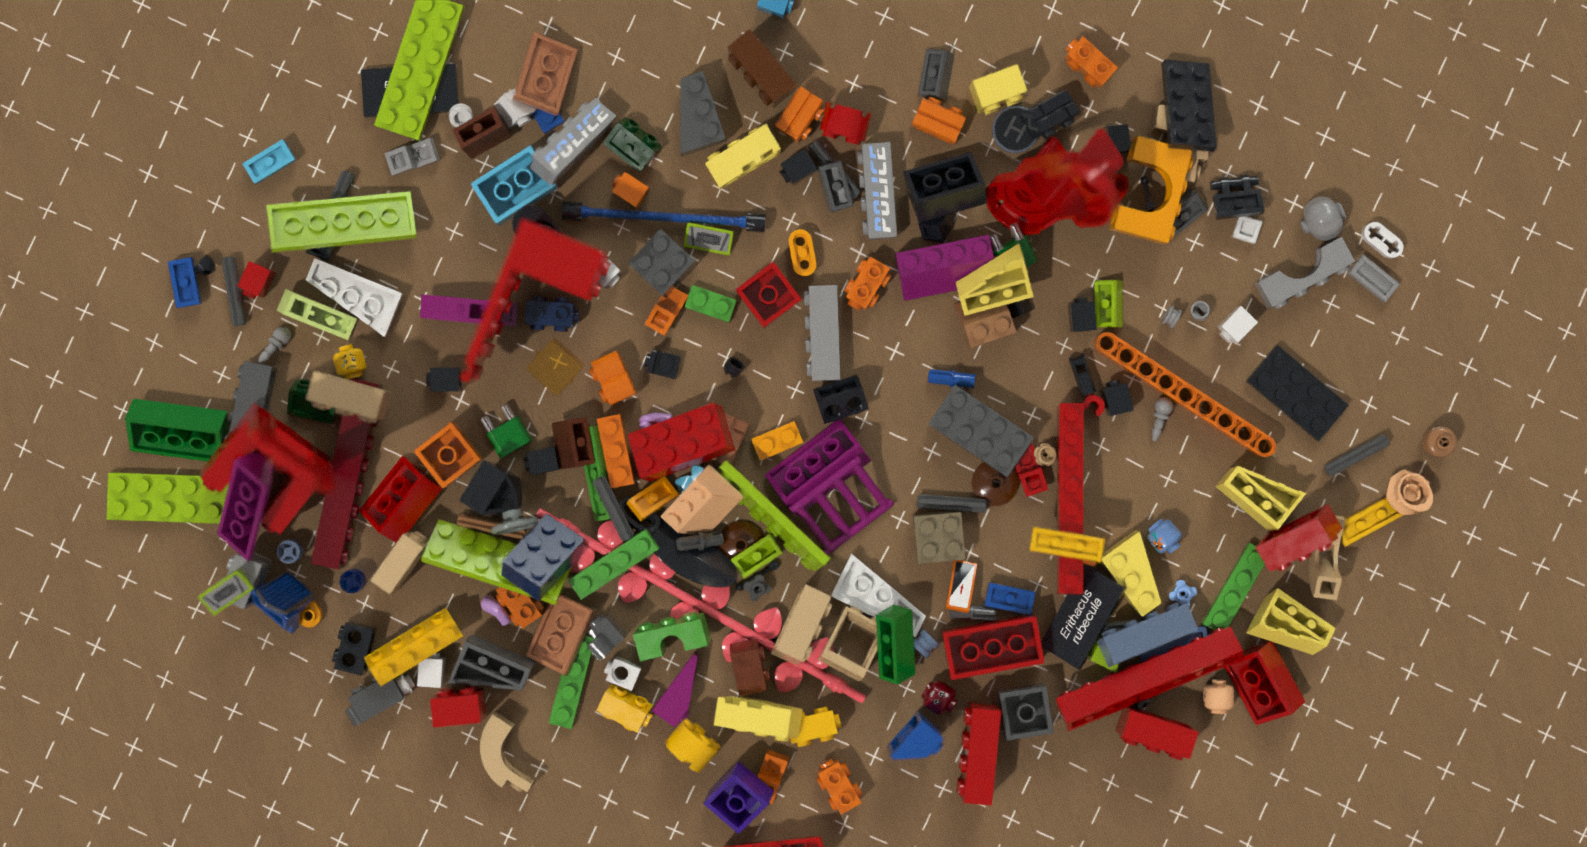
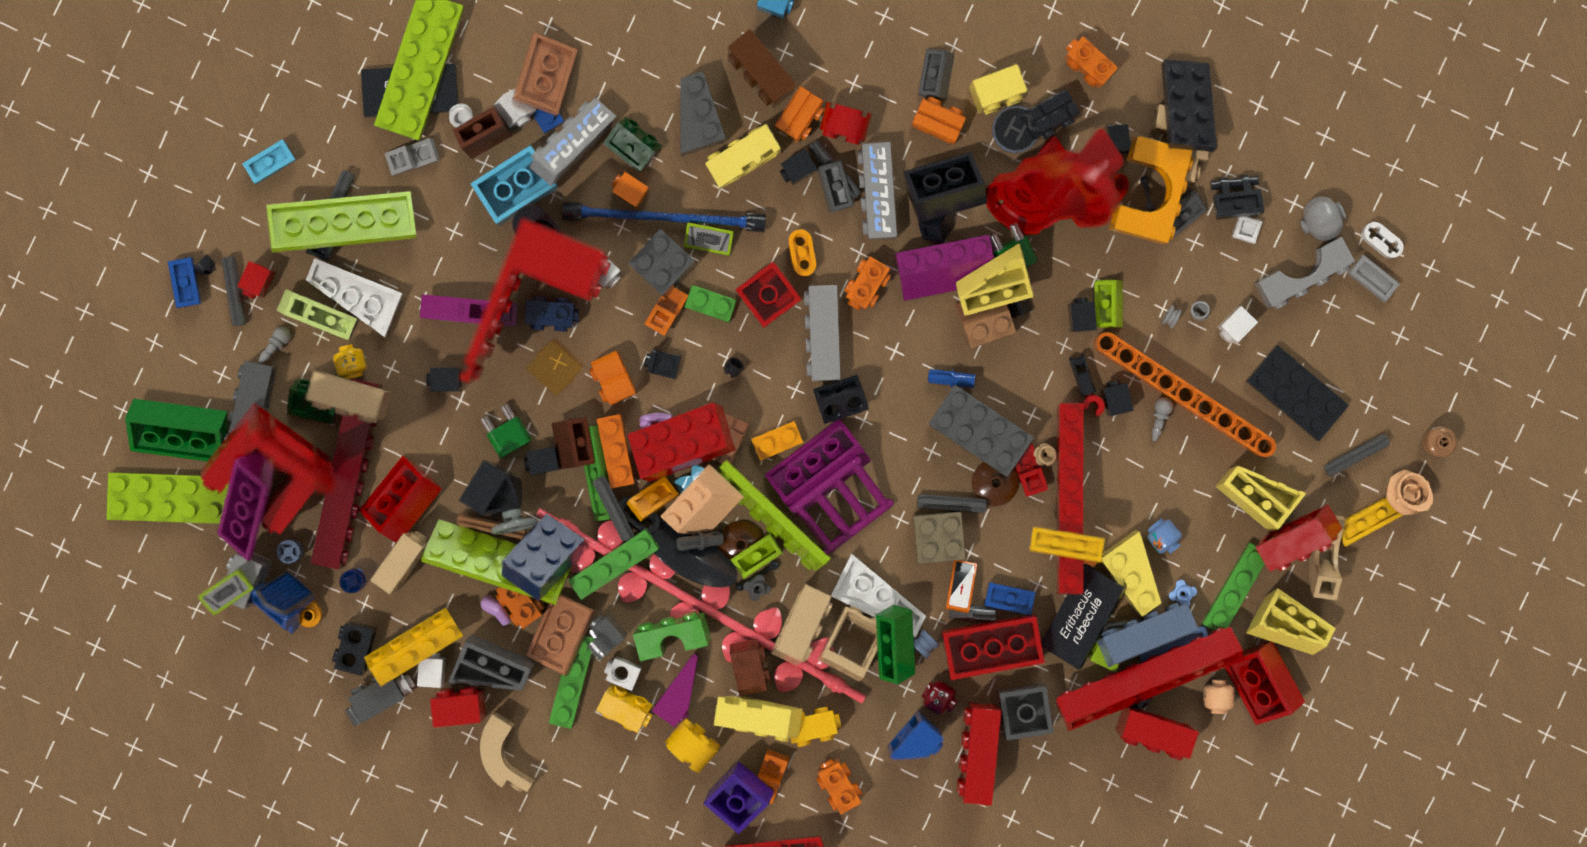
orange brick [414,422,484,489] -> none

